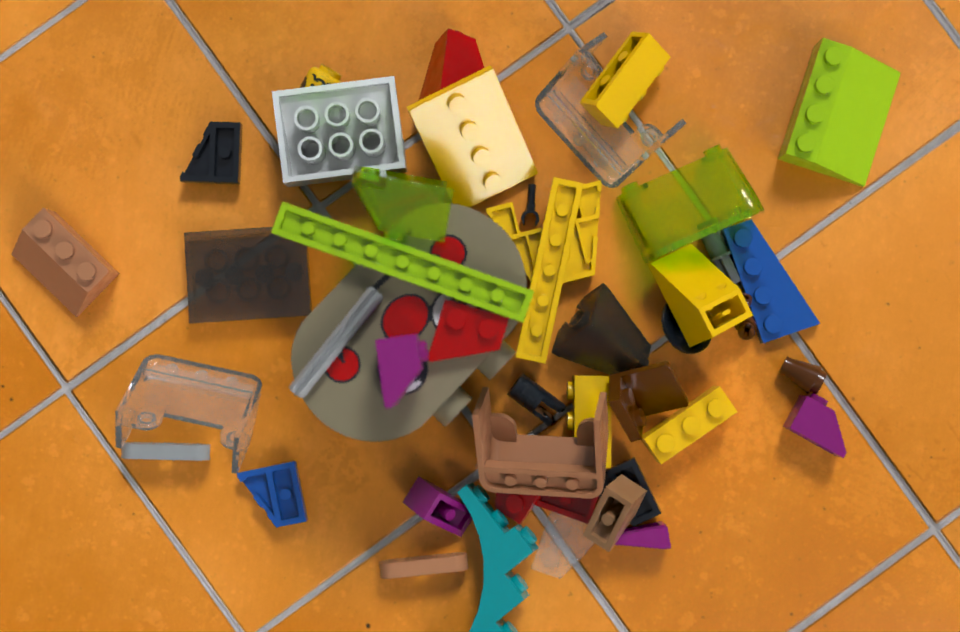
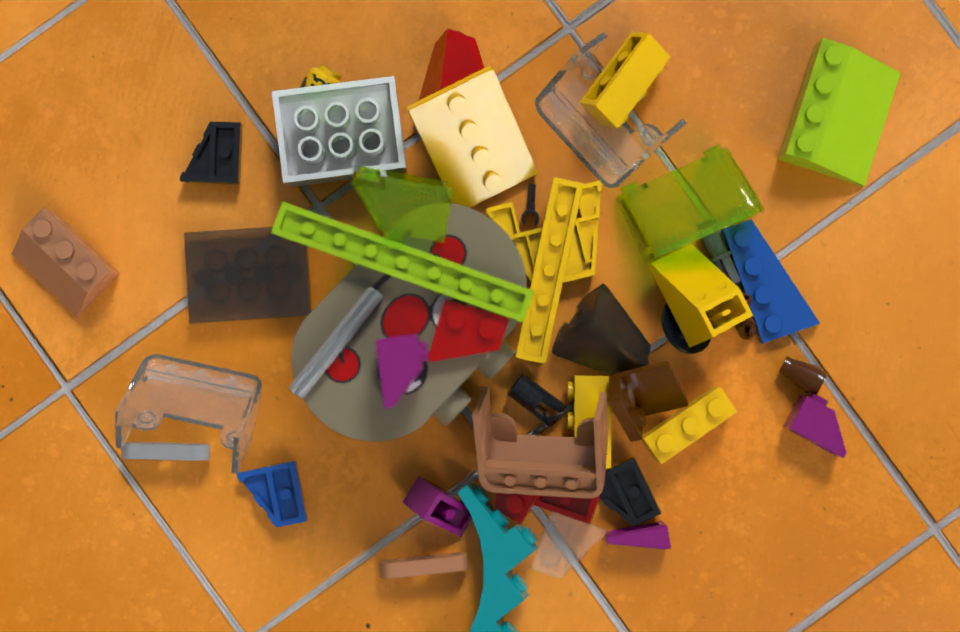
medium nougat slope [583,474,647,552] -> none

